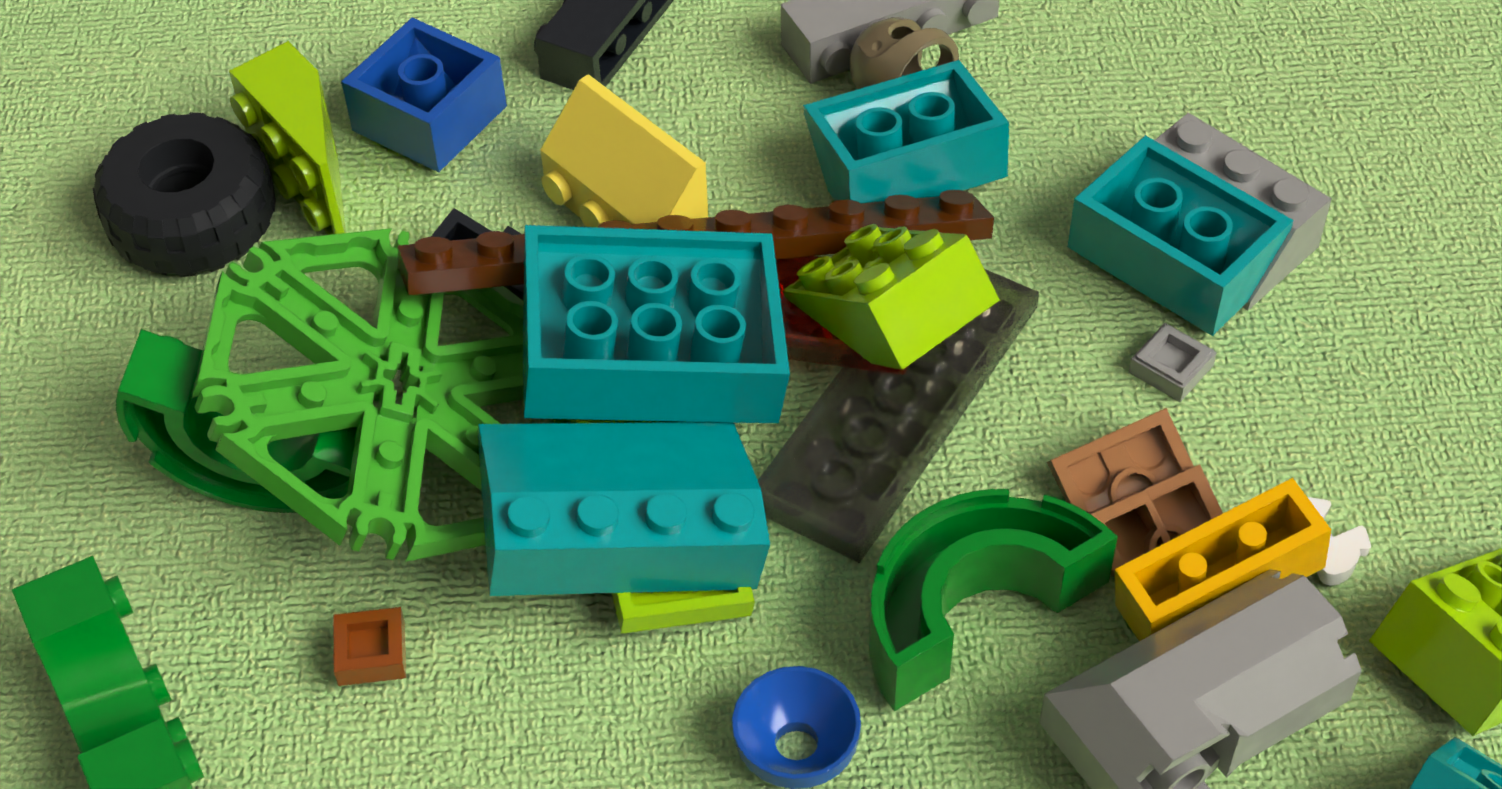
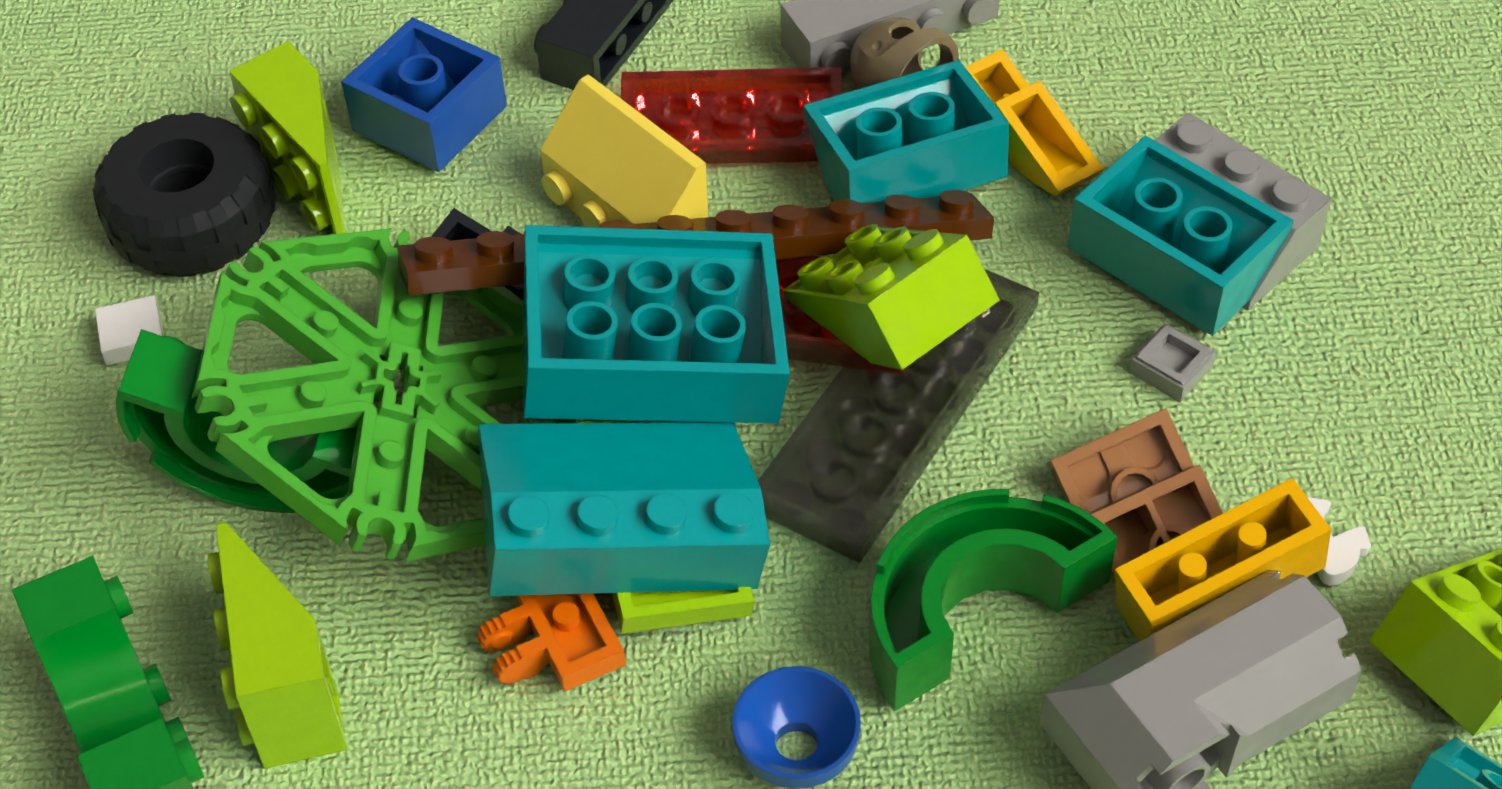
dark orange plate [333,607,406,686] -> none
none -> white tile [95,295,164,366]
none -> lime slope [208,522,347,769]
none -> orange hinge [476,594,626,692]
none -> clear red plate [621,67,843,164]
none -> yellow slope [965,49,1104,197]

